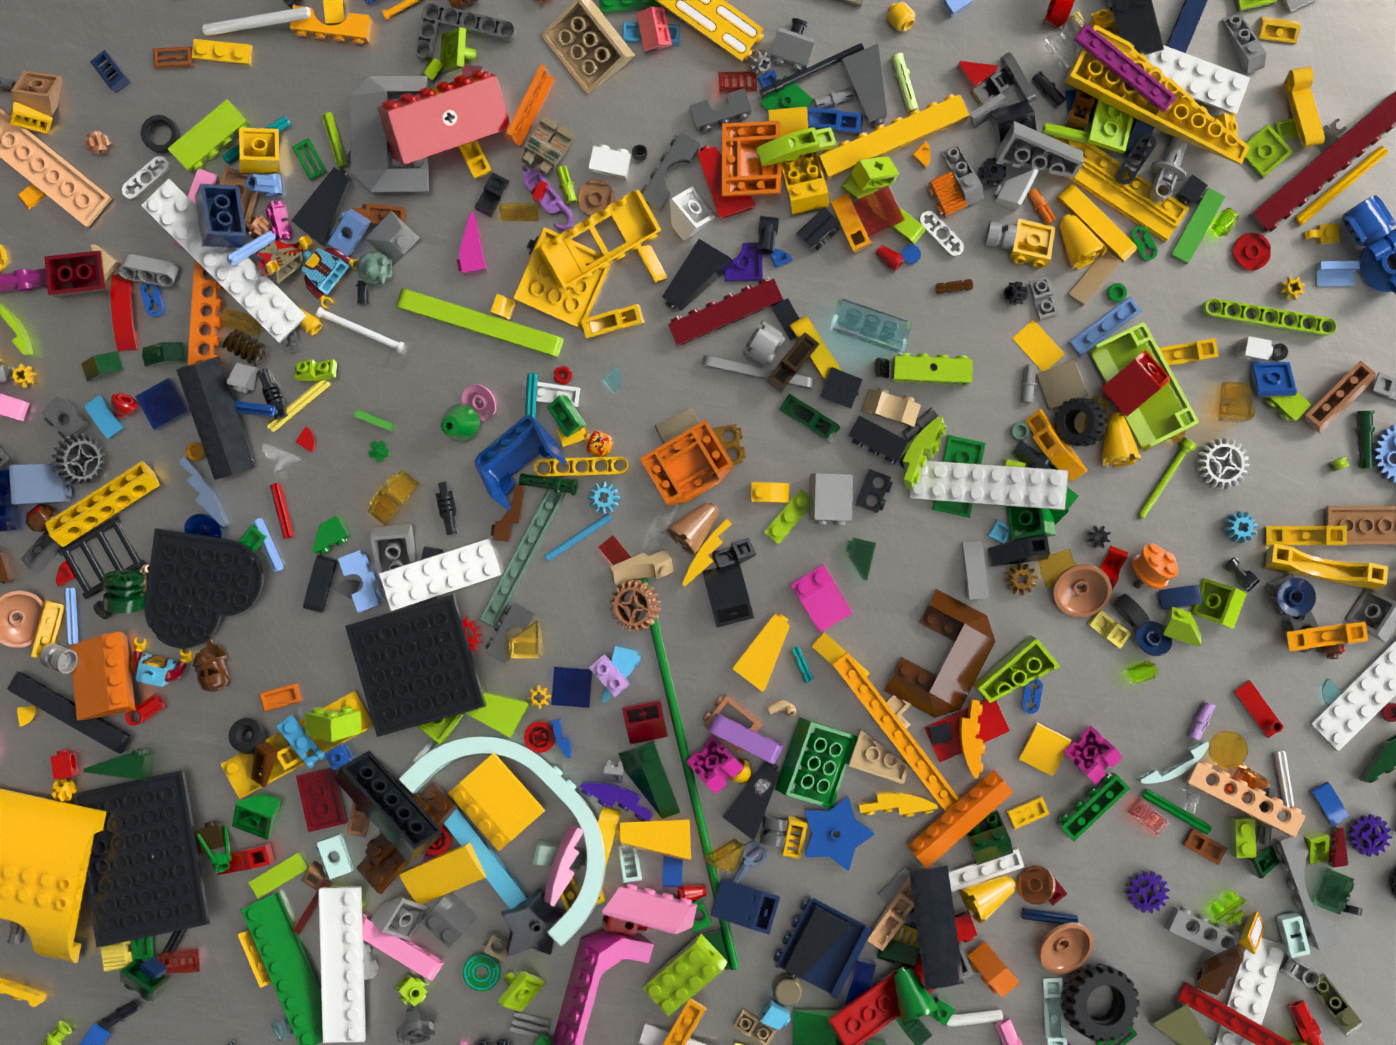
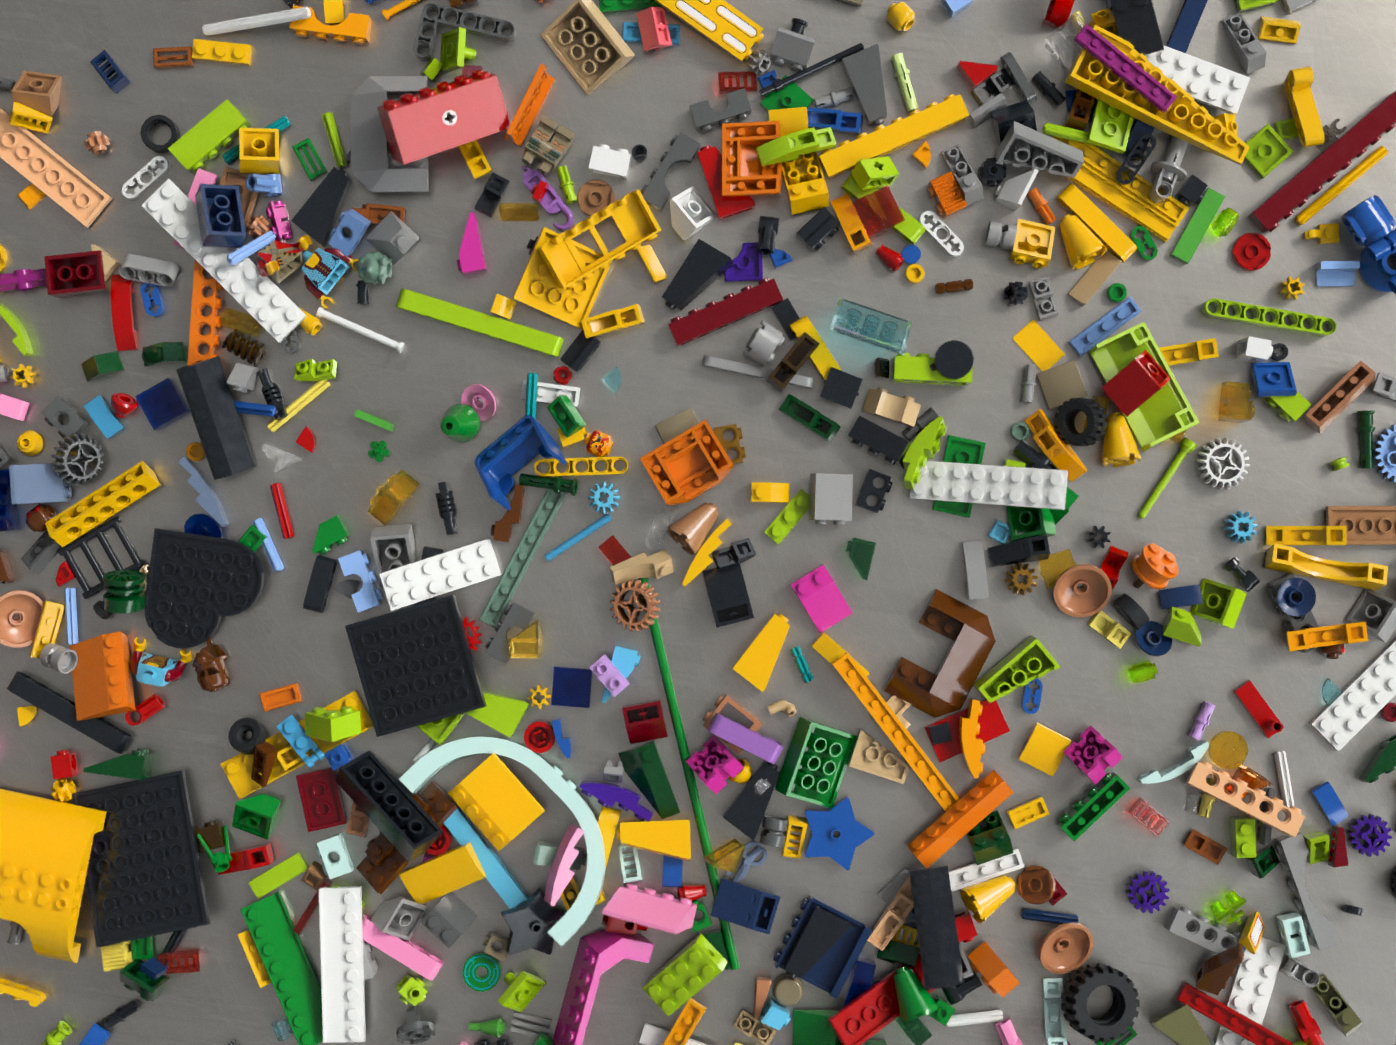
yellow slope [858,792,938,817] -> none
green axle [1142,789,1212,835] -> none
clear green brick [1313,868,1354,915] -> none
none -> yellow cone [17,430,43,457]
none -> bright green cone [468,1018,505,1038]
none -> black panel [561,330,601,373]
none -> nougat slope [753,976,772,1019]
none -> yellow tile [905,264,924,284]
none -> black tile [934,340,974,379]
none -> black piece [941,970,982,1005]
none -> light yellow pin [1197,778,1216,818]

